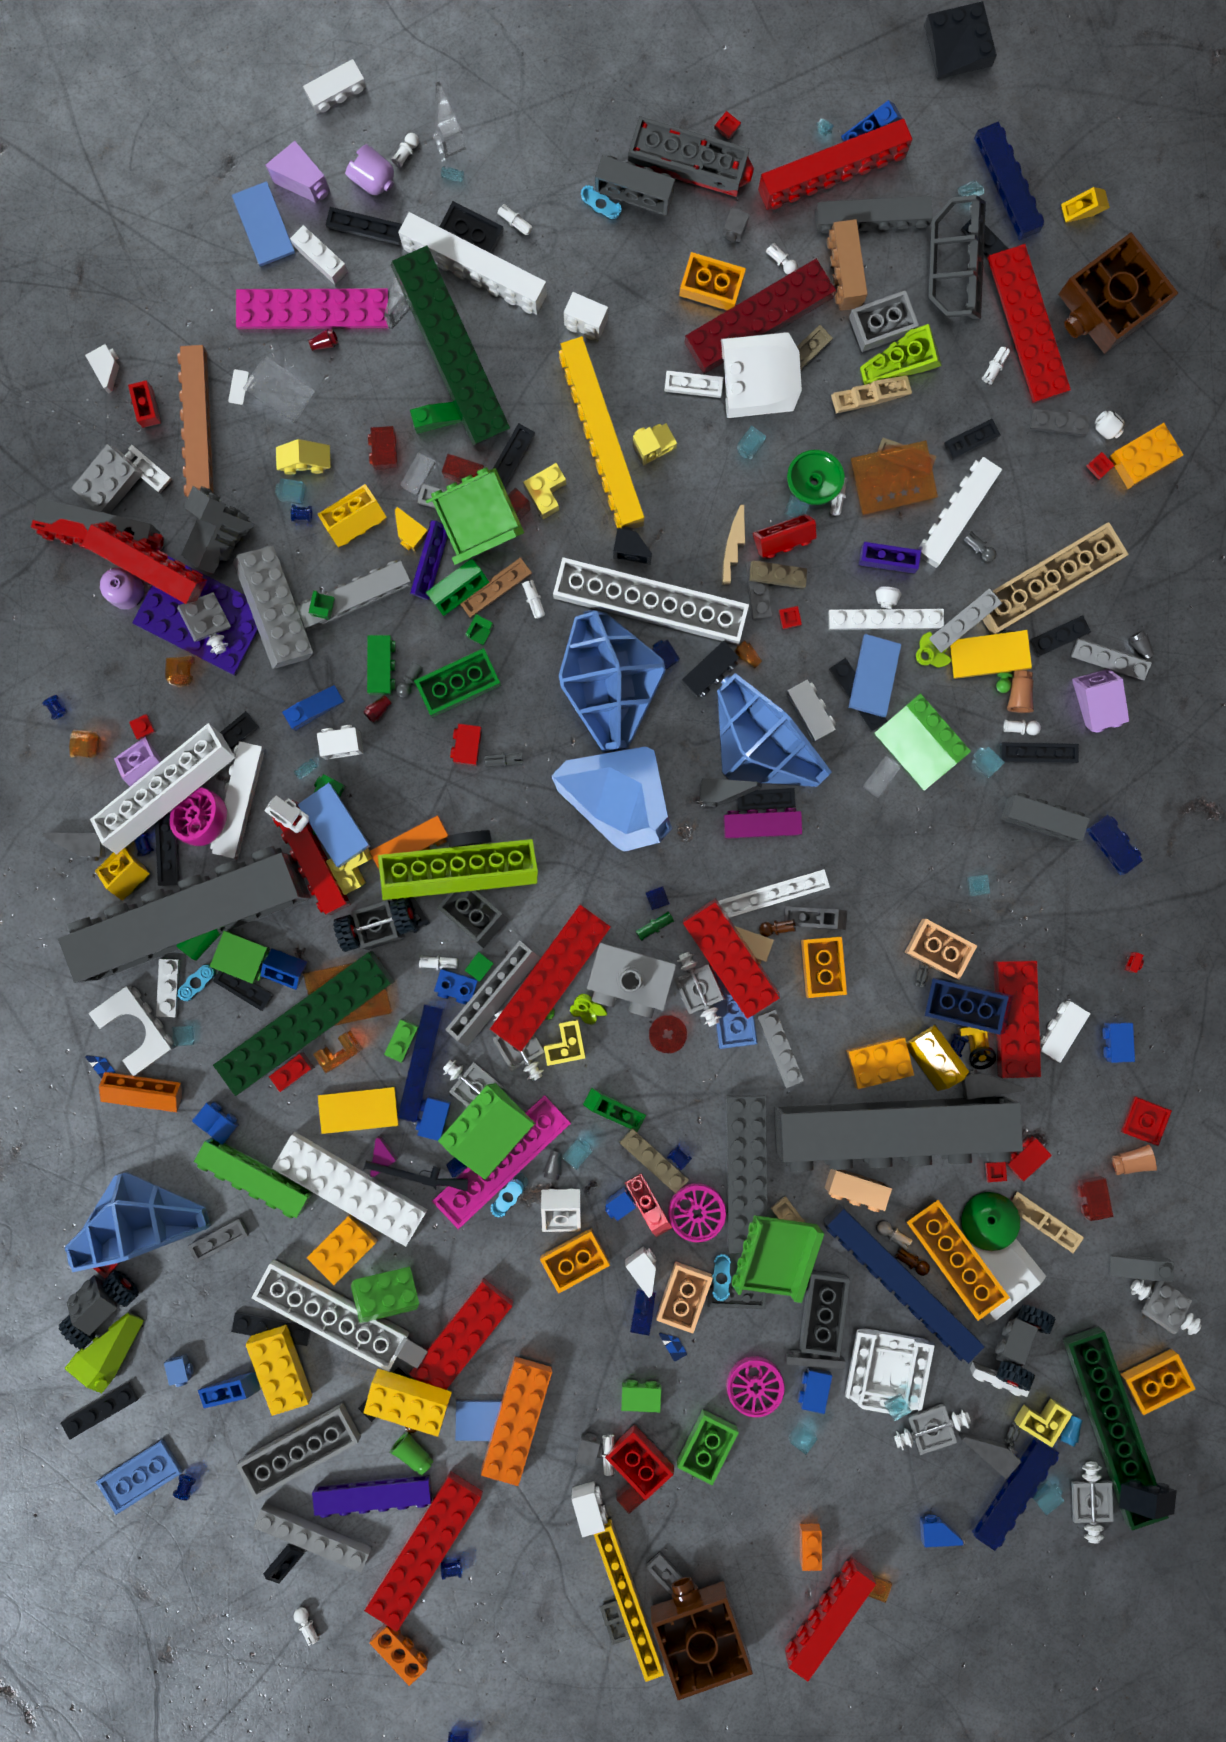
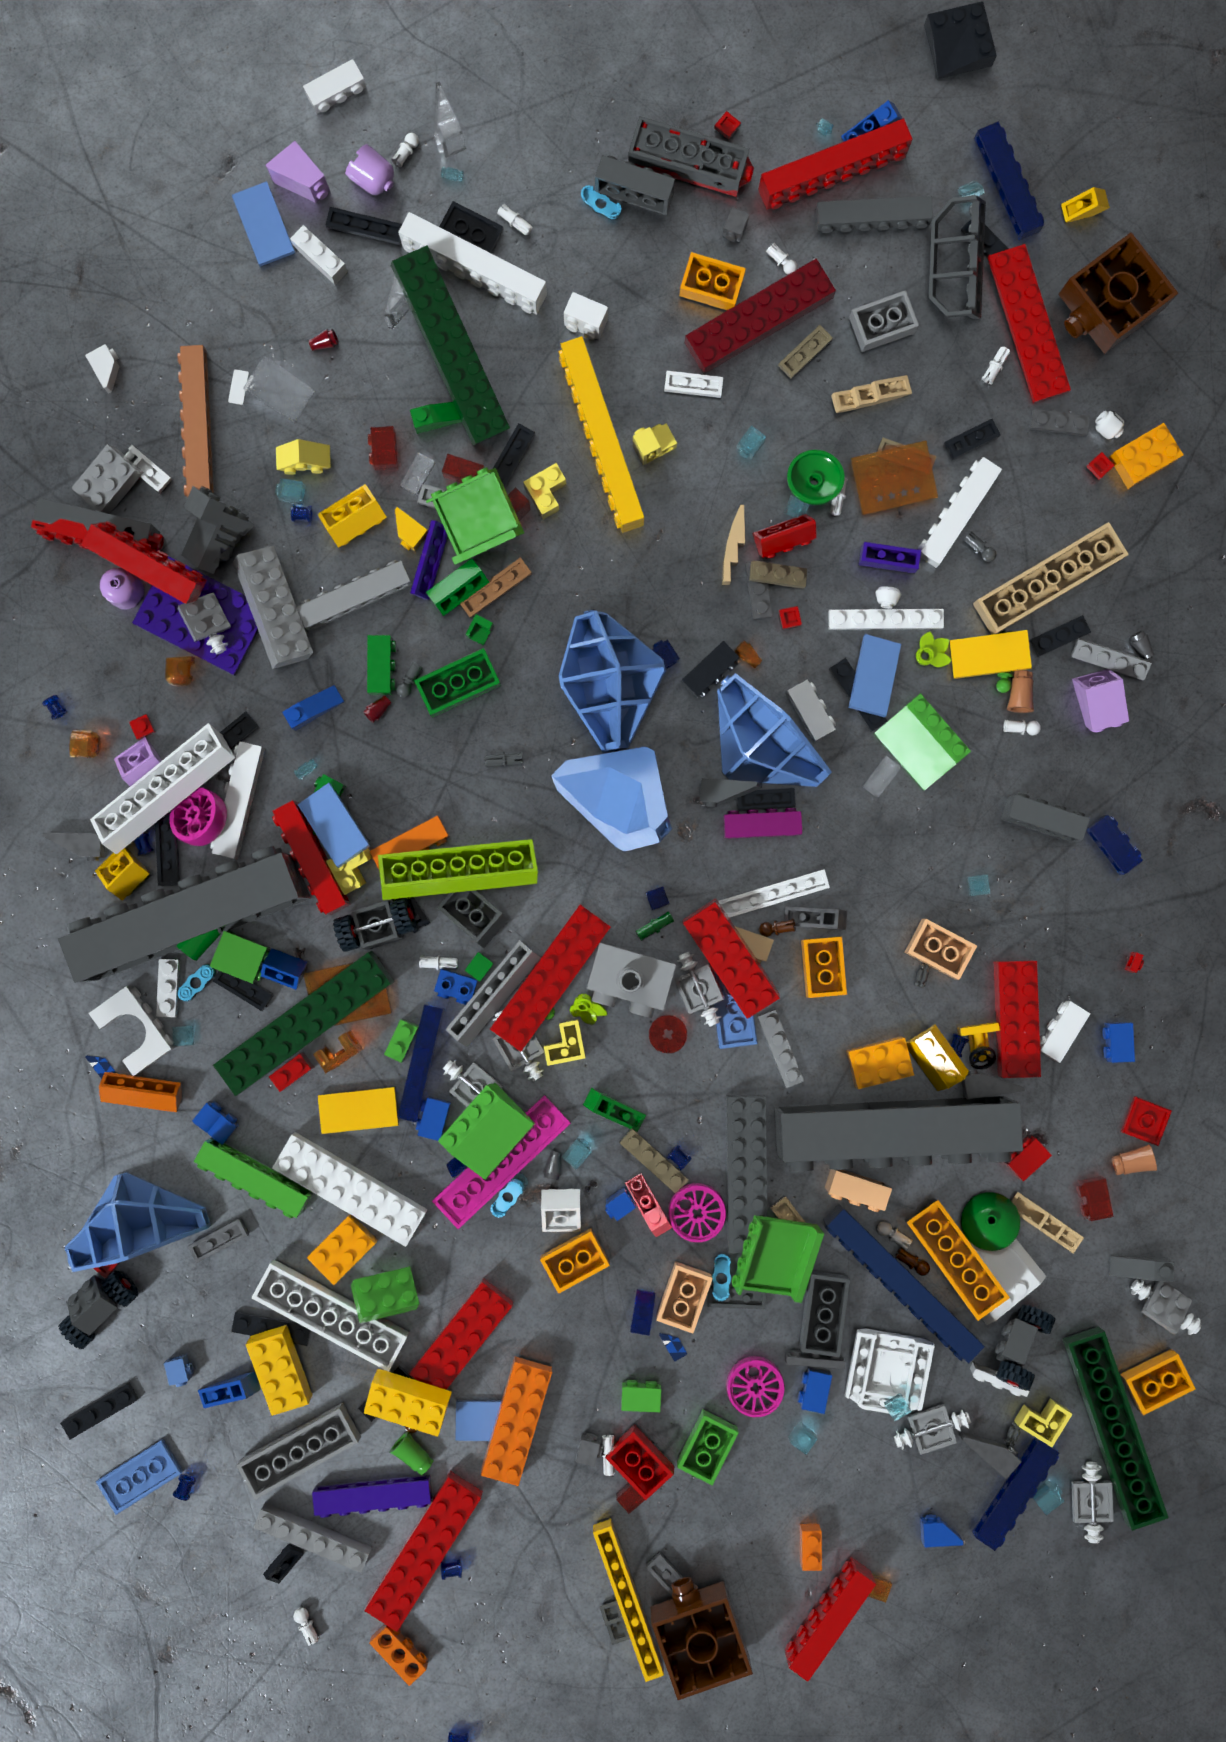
lime wedge [65,1312,144,1394] -> none
red brick [128,380,161,428] -> none
dark pink plate [236,288,389,329] -> none
white piece [264,796,309,833] -> none
green panel [308,590,335,620] -> none
white brick [317,725,364,760] -> none
black piece [363,1160,468,1192] -> none
magenta slope [370,1136,398,1177] -> none
light grey slope [394,1337,428,1368] -> none
black tyre [448,830,491,848] -> none
red brick [450,724,482,766] -> none
white axle [522,580,545,619] -> none
white brick [553,557,749,645] -> none
white brick [571,1481,608,1537] -> none
black slope [613,526,652,565] -> none
white slope [625,1246,656,1298] -> none
white wedge [721,332,802,418] -> none
medium nougat brick [827,219,868,311] -> none
lime wedge [860,324,942,385] -> none
dark blue brick [925,978,1013,1035] -> none
light grey plate [929,588,1002,653] -> none
clear light blue brick [971,746,1005,778] -> none
red plate [985,1162,1007,1183] -> none
black plate [1000,742,1079,764] -> none
dark azure cone [1060,1416,1083,1447] -> none
black brick [1119,1480,1177,1520] -> none

